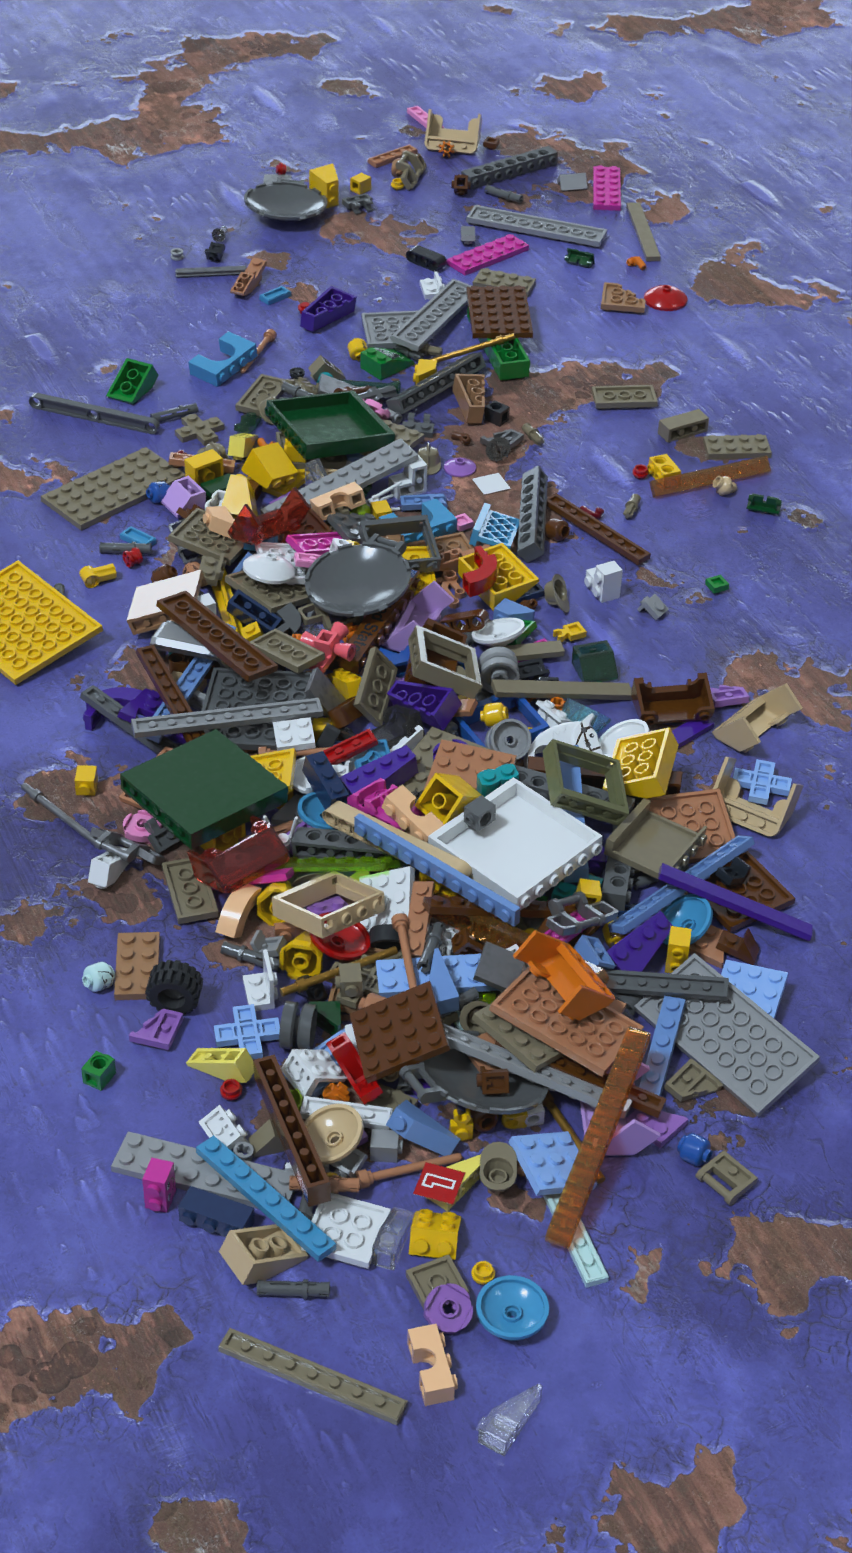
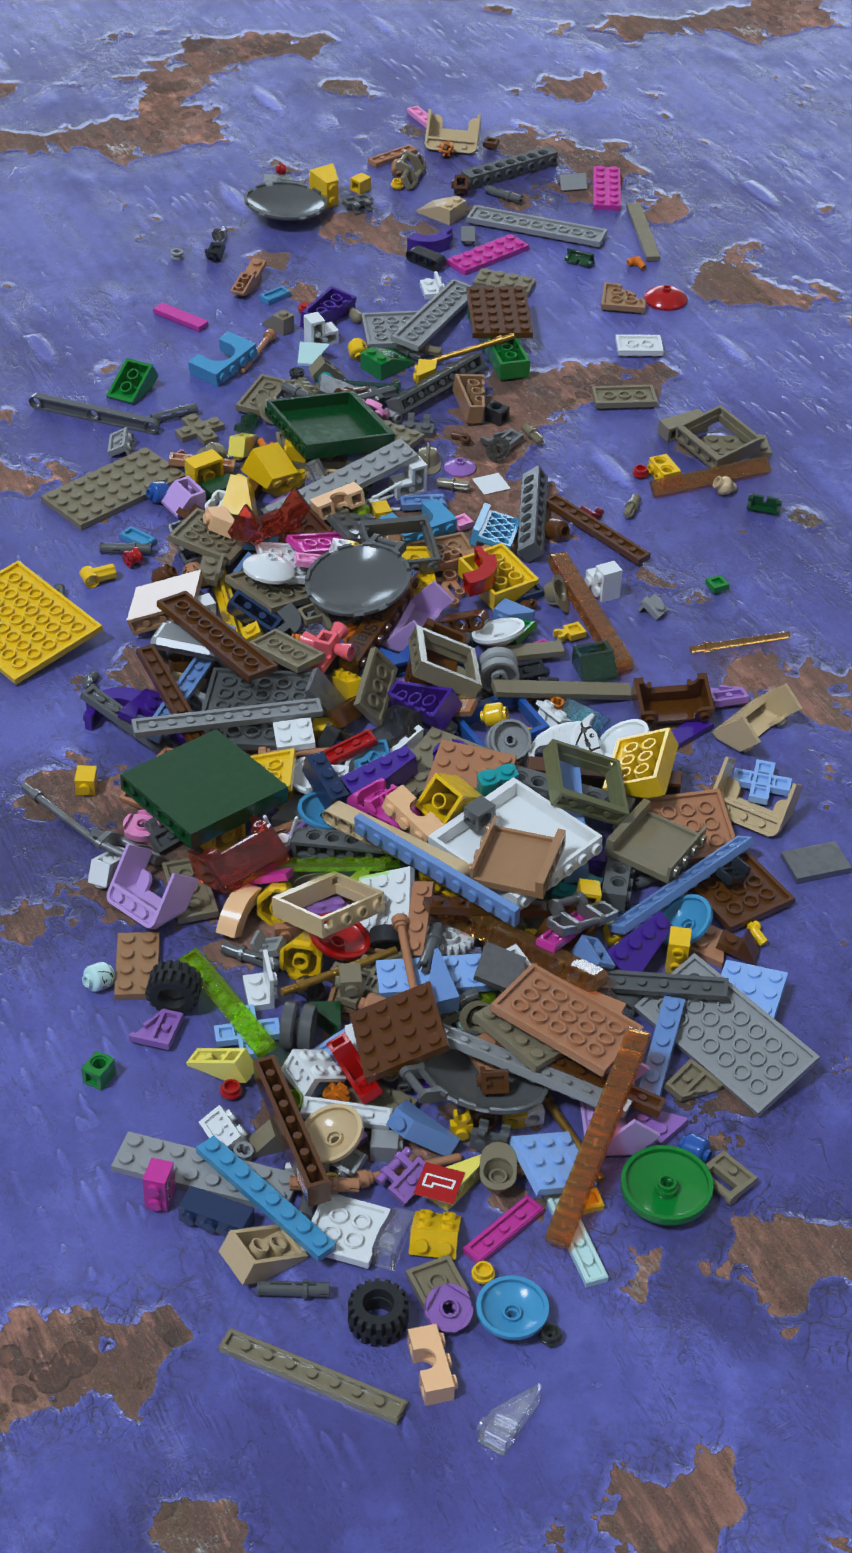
flat silver axle [175,266,247,277] -> none
reddish brown bracket [451,928,484,955] -> none
orange windscreen [513,930,615,1021] -> none
dark purple tile [658,863,813,941] -> none
none -> dark grey arm [82,671,99,689]
none -> light grey bracket [107,427,135,457]
none -> lavender windscreen [107,844,199,929]
none -> dark pink tile [153,302,209,332]
none -> clear neon green plate [179,947,277,1059]
none -> dark tan slope [263,310,294,336]
none -> light aqua slope [298,342,330,366]
none -> white brick [304,312,339,346]
none -> black tyre [348,1278,409,1347]
none -> dark tan cylinder [349,307,362,324]
none -> medium lavender plate [375,1147,425,1206]
none -> dark purple arch [407,226,453,253]
none -> tan slope [417,196,467,225]
none -> dark tan axle [437,477,470,491]
none -> dark pink tile [463,1195,544,1263]
none -> medium nougat panel [467,815,566,899]
none -> dark grey plate [470,1118,511,1152]
none -> pearl dark grey plate [538,1323,562,1347]
none -> clear orange beam [548,552,634,674]
none -> yellow tile [575,1187,605,1215]
none -> white plate [615,335,664,357]
none -> green dish [620,1145,714,1225]
none -> dark tan window [675,405,762,472]
none -> clear orange bar [689,631,791,653]
none -> yellow arm [747,921,768,947]
none -> flat silver tile [780,841,852,883]

